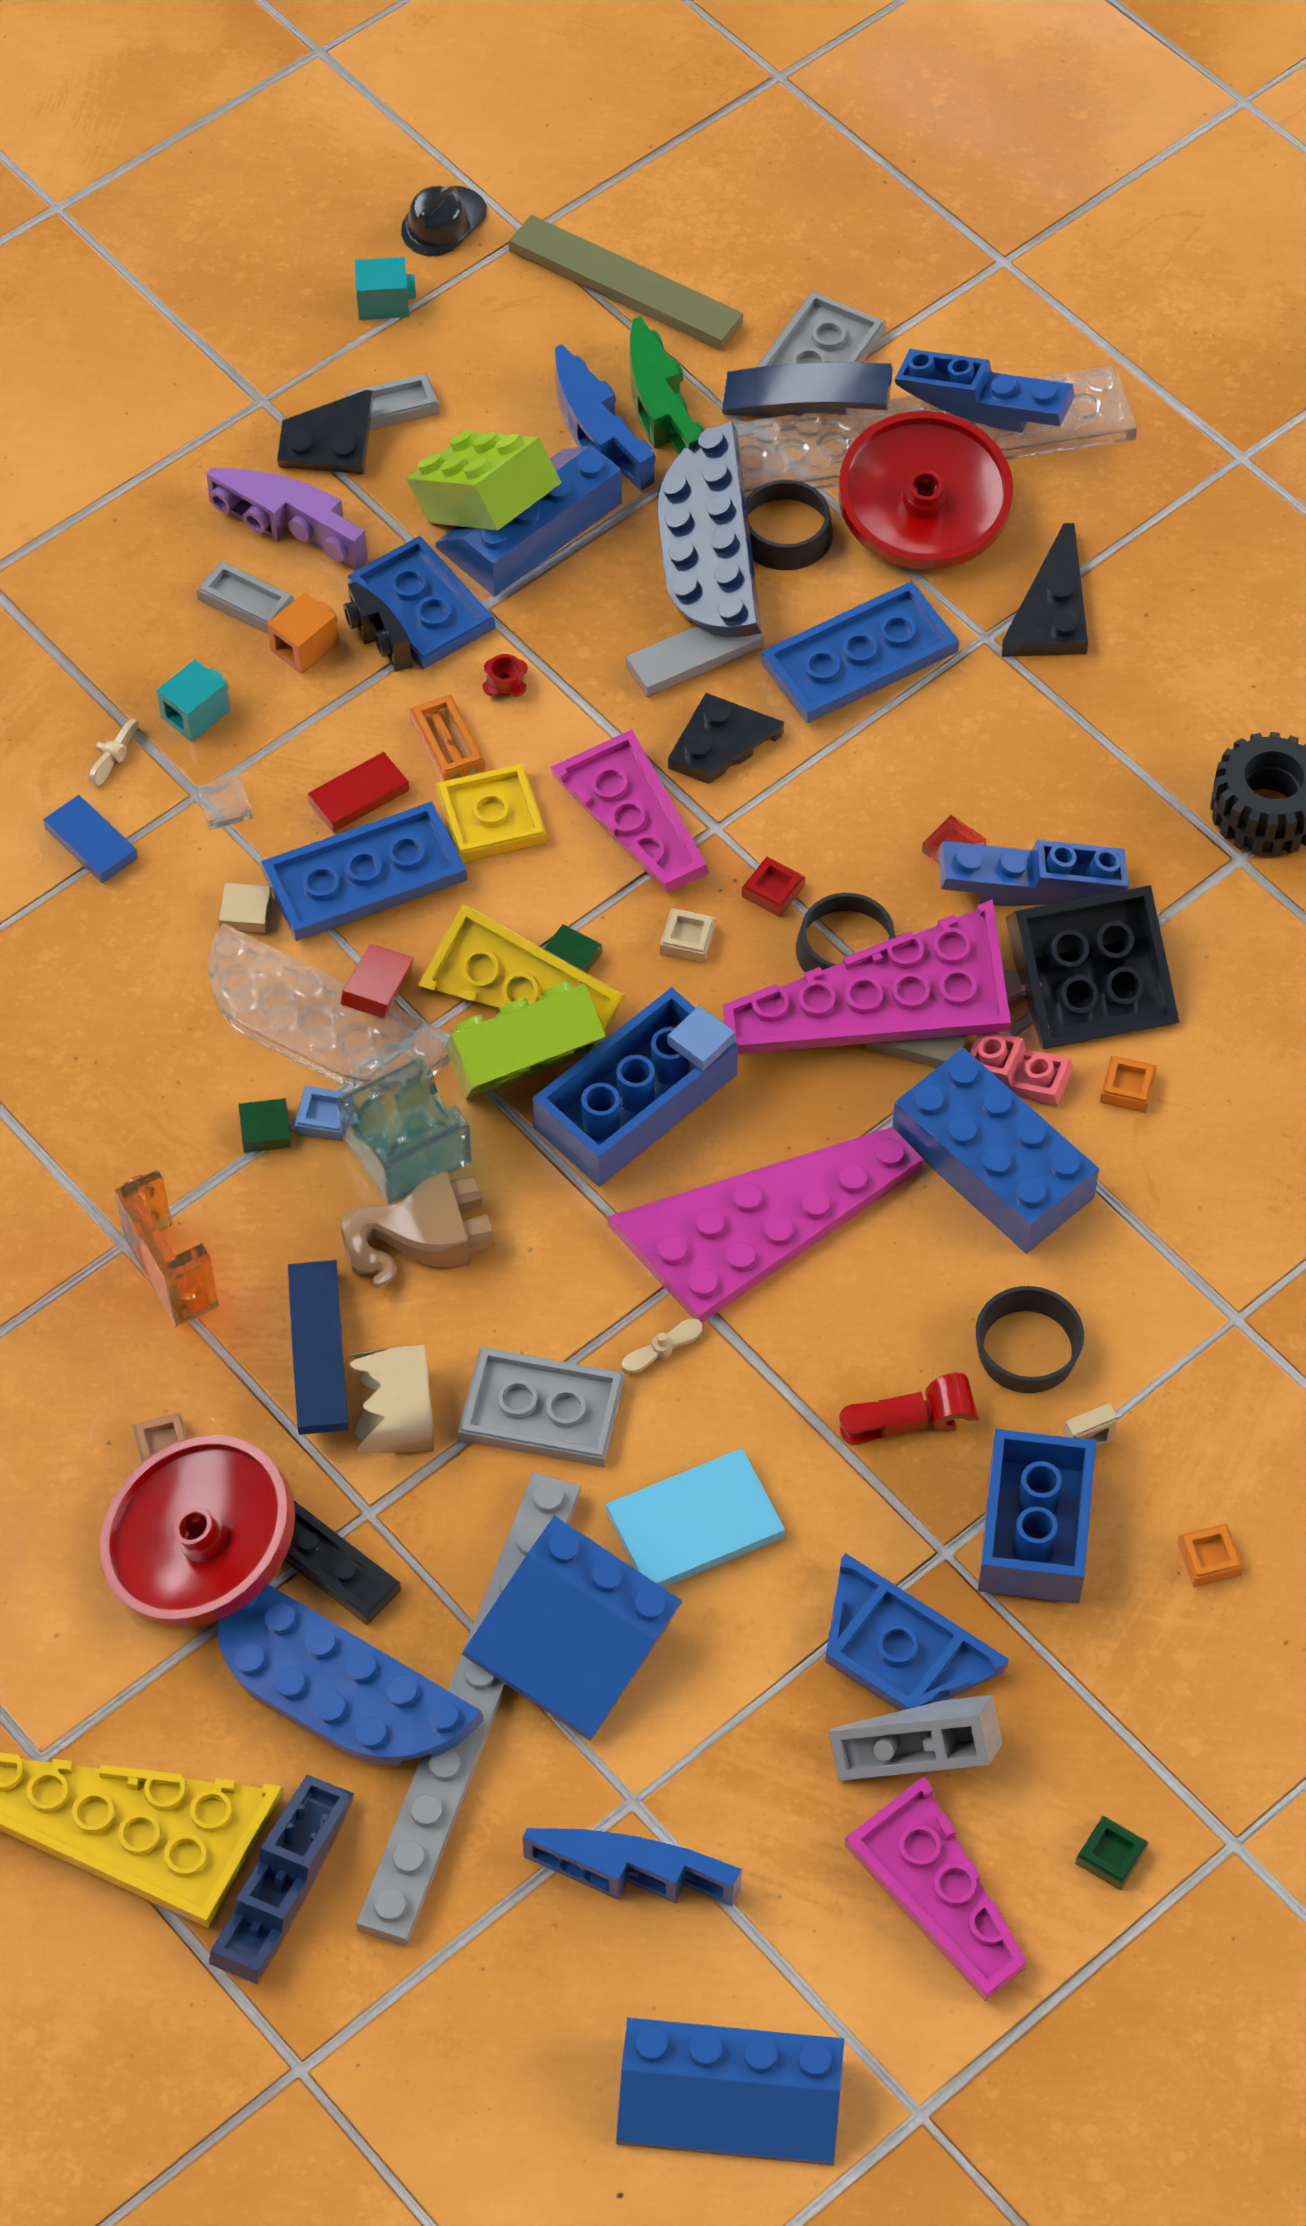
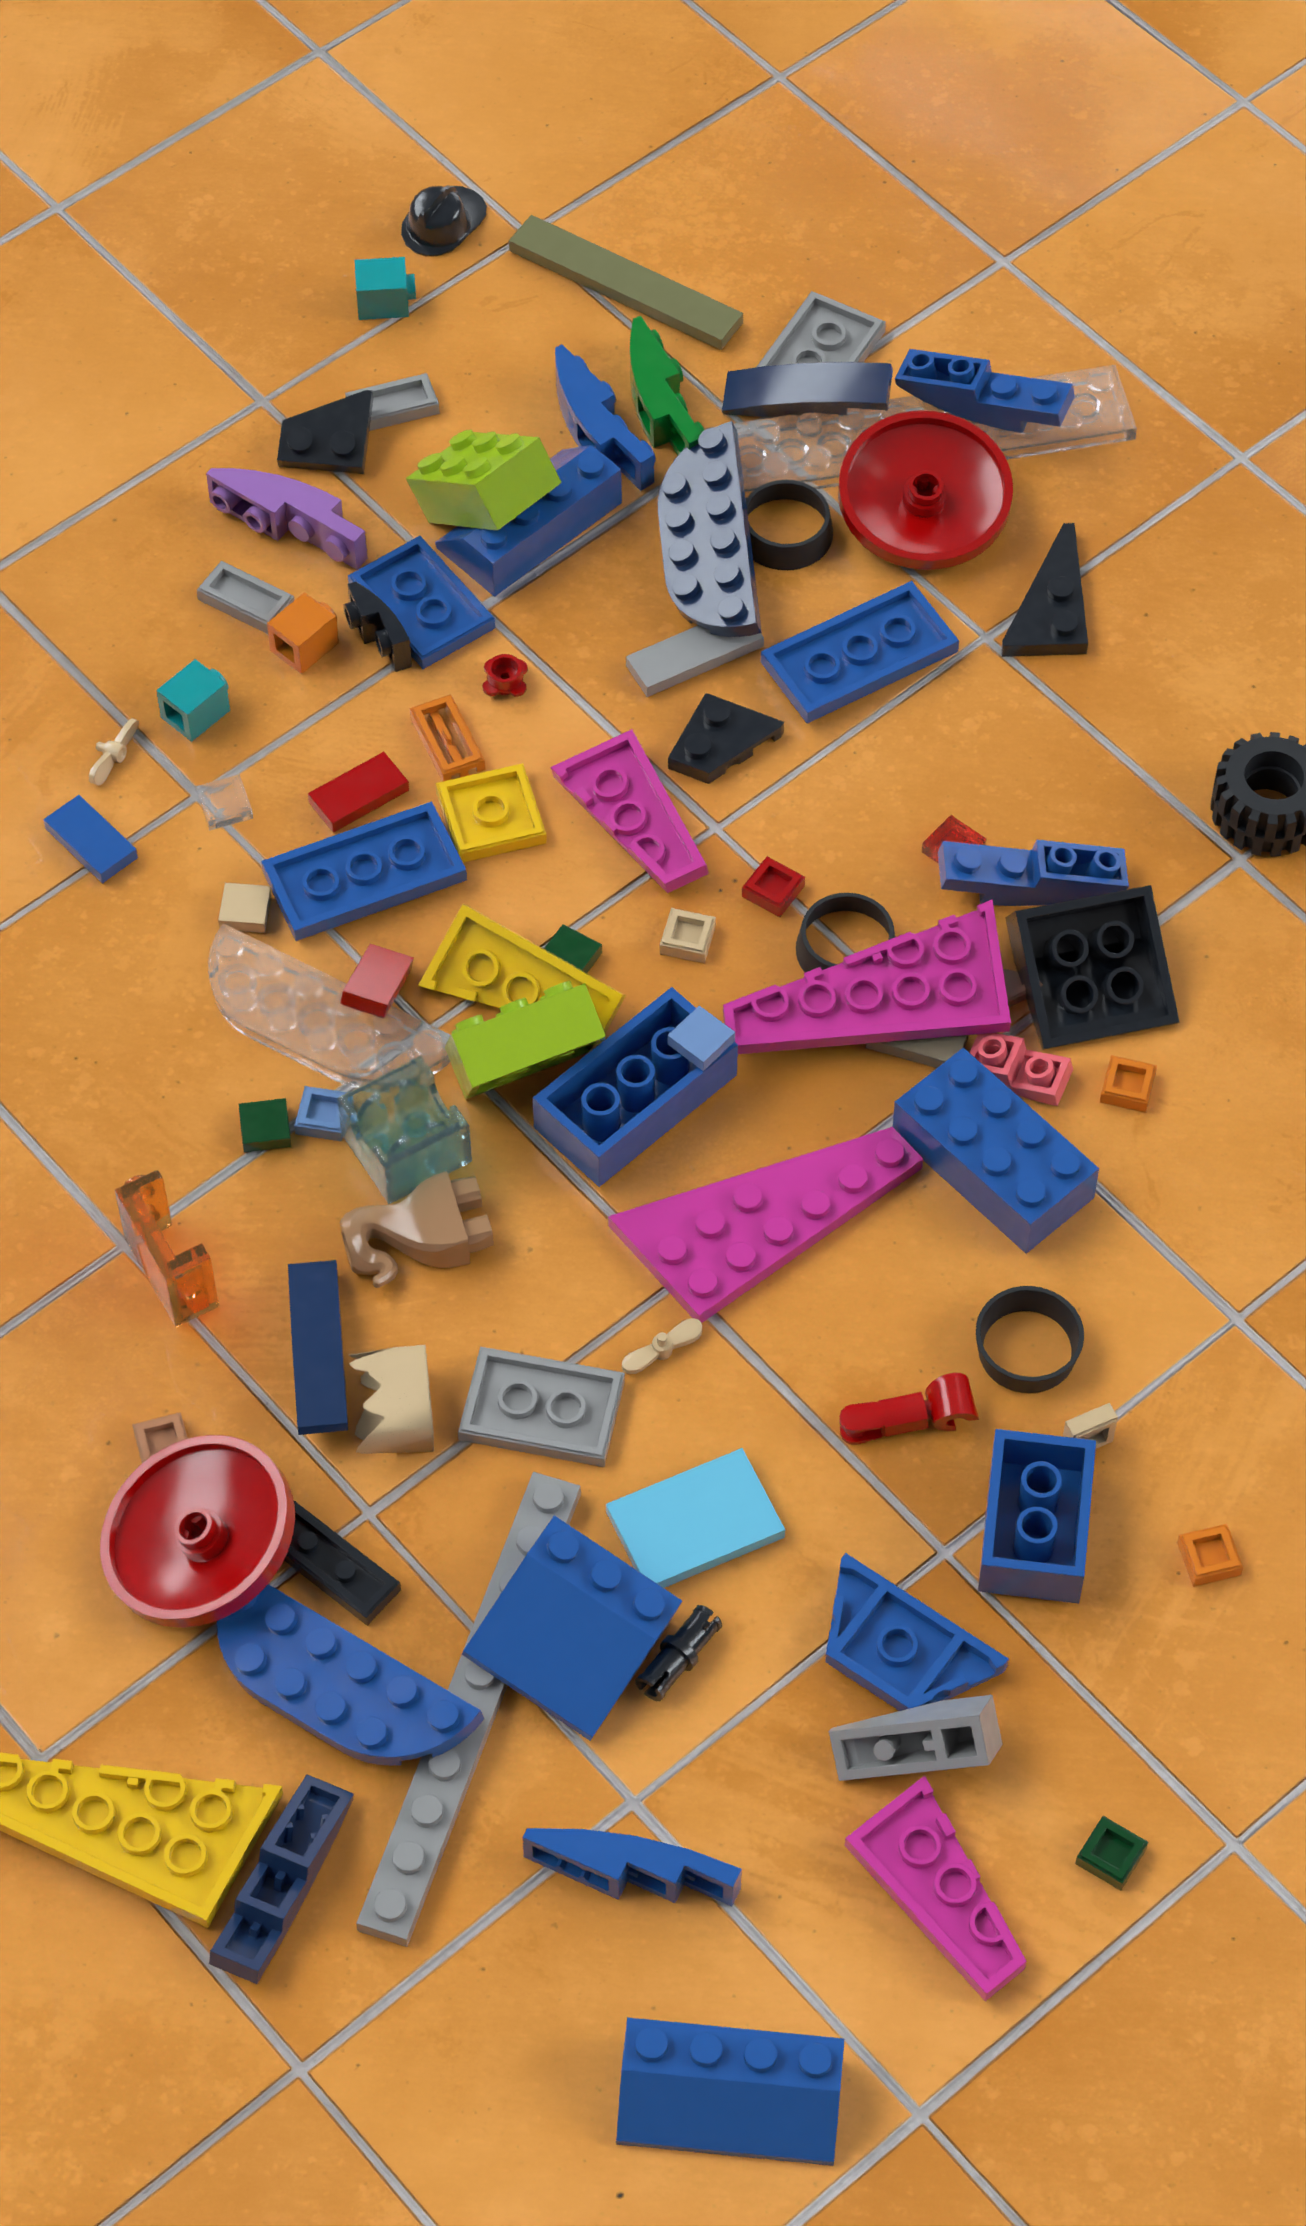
none -> black pin [635,1605,722,1701]

